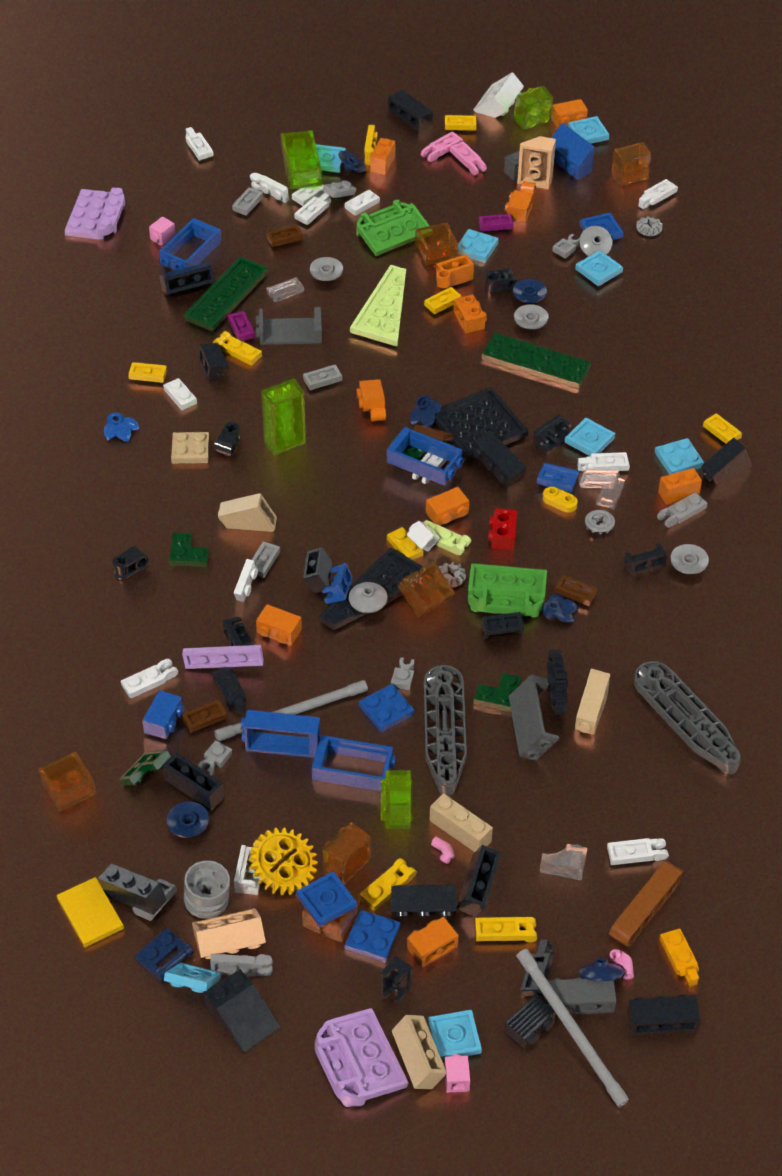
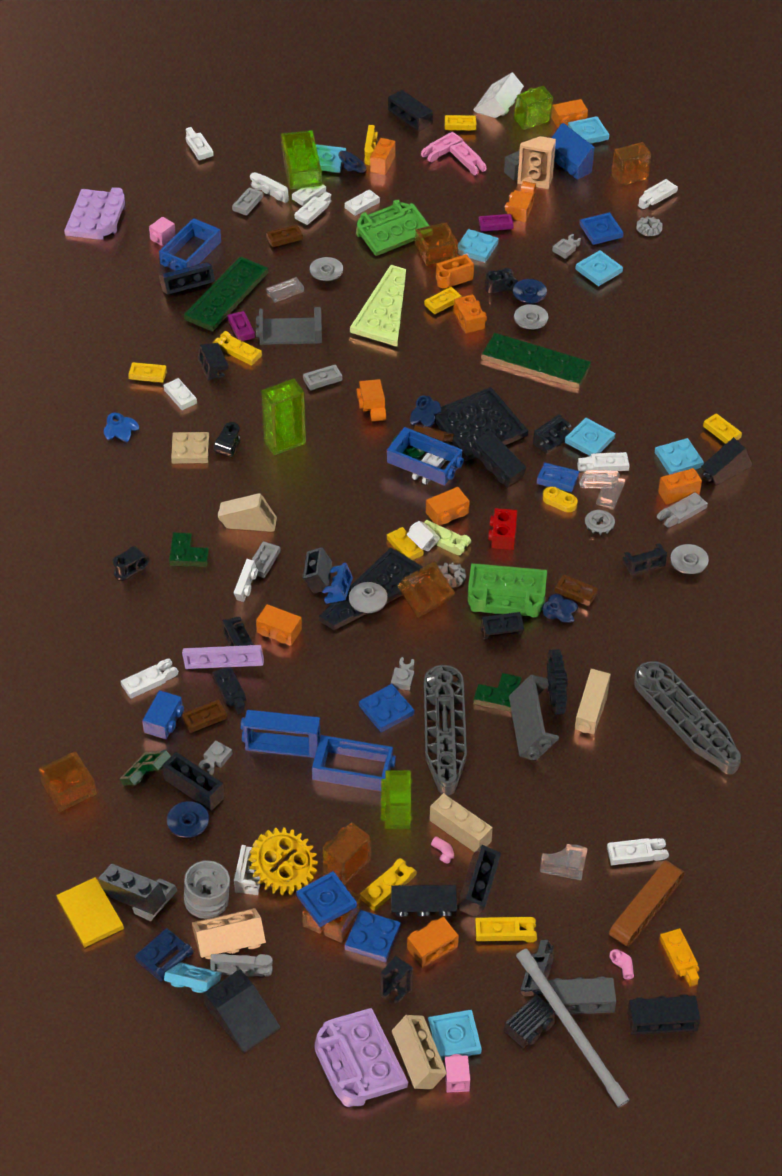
light grey piece [214,680,368,742] -> none
light grey plate [322,181,356,198] -> none
light grey dish [579,226,612,256] -> none
dark blue dish [579,958,623,981] -> none

